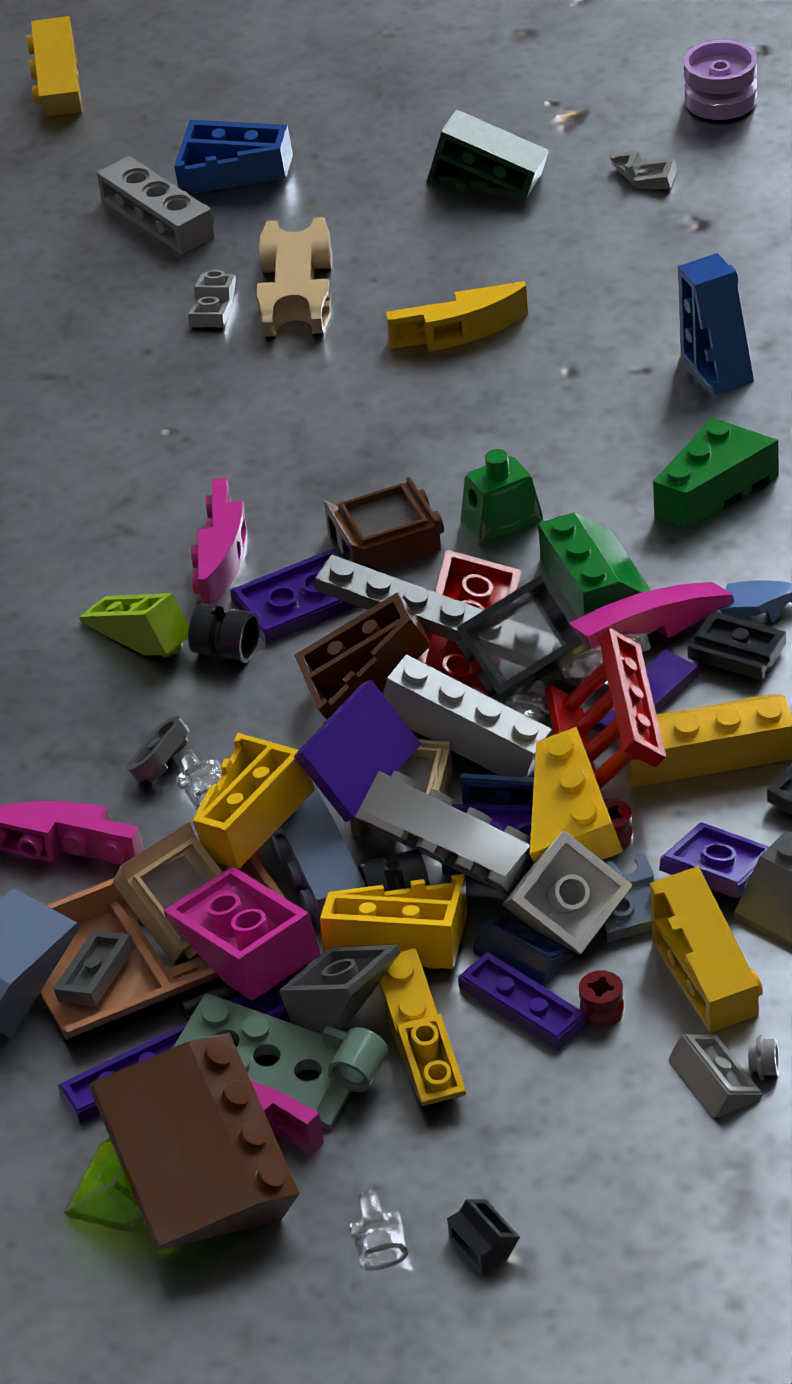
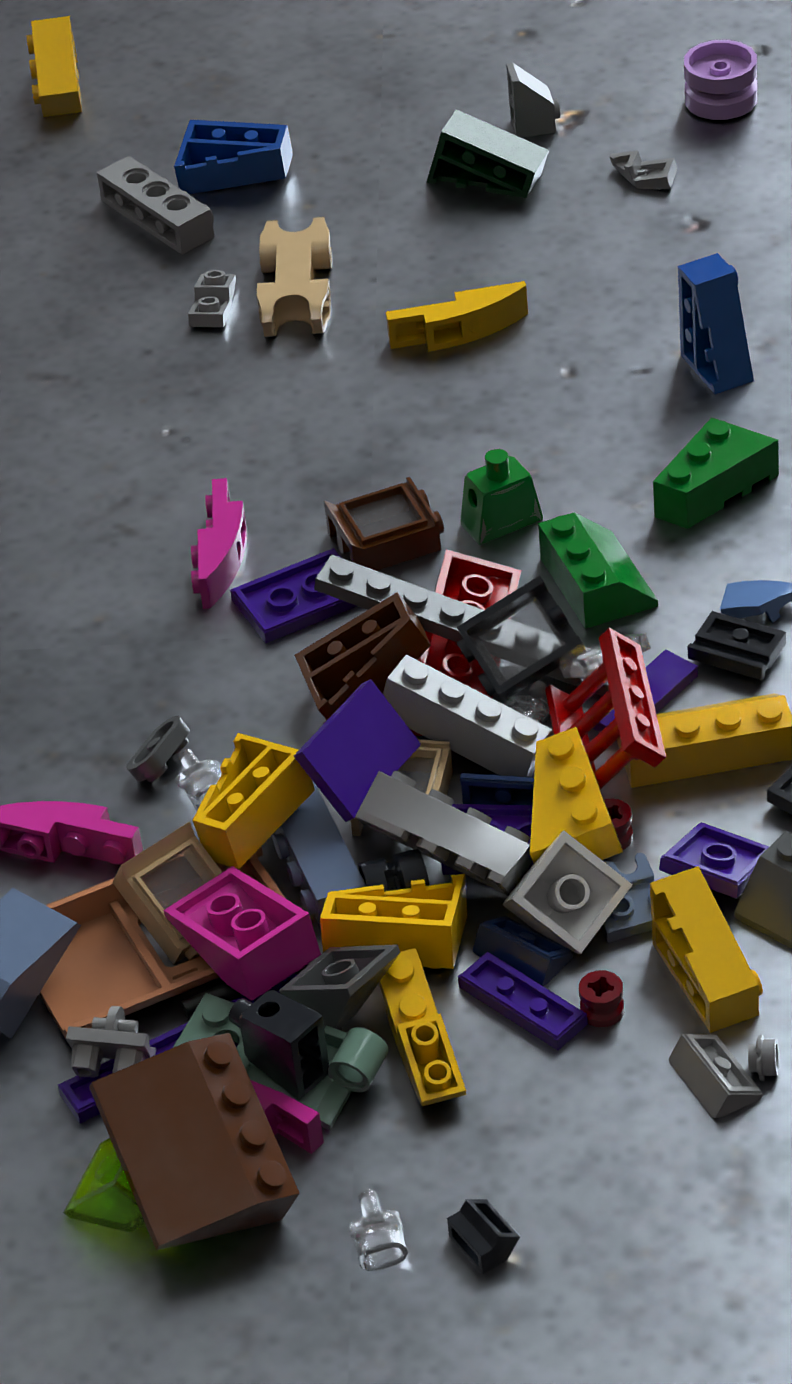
dark grey plate [53,930,135,1007] -> none
lime slope [79,593,189,657] -> none
black wheel [188,602,260,663] -> none
dark pink slope [569,582,735,650] -> none
none -> light grey hips [66,1006,156,1078]
none -> black torso [229,990,329,1100]
none -> light grey slope [506,63,560,138]

